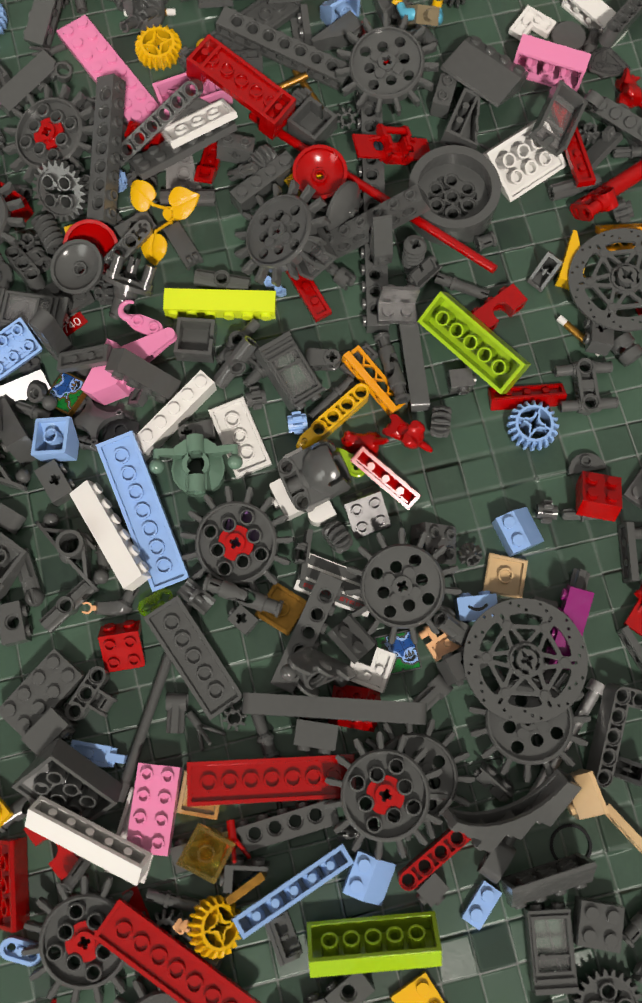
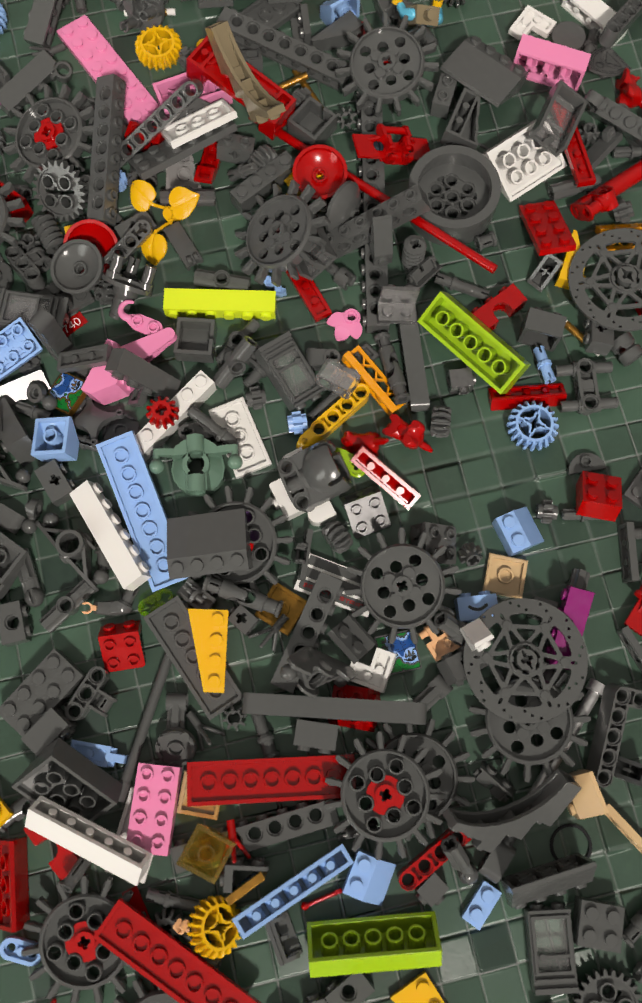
none -> dark grey plate [21,498,43,534]
none -> red gear [146,396,179,430]
none -> dark grey tile [155,728,197,766]
none -> dark grey slope [167,508,253,580]
none -> dark grey pin [187,405,242,445]
none -> yellow wing [188,609,229,693]
none -> dark tan arch [205,21,286,124]
none -> dark grey plant [248,613,289,652]
none -> red hinge [301,888,343,910]
none -> clear brick [315,358,361,400]
none -> bright pink plate [326,308,363,341]
none -> dark grey piece [440,835,479,885]
none -> white slope [460,618,494,652]
none -> dark grey piece [517,307,567,352]
none -> red plate [518,200,577,256]
none -> light blue pin [533,345,556,384]

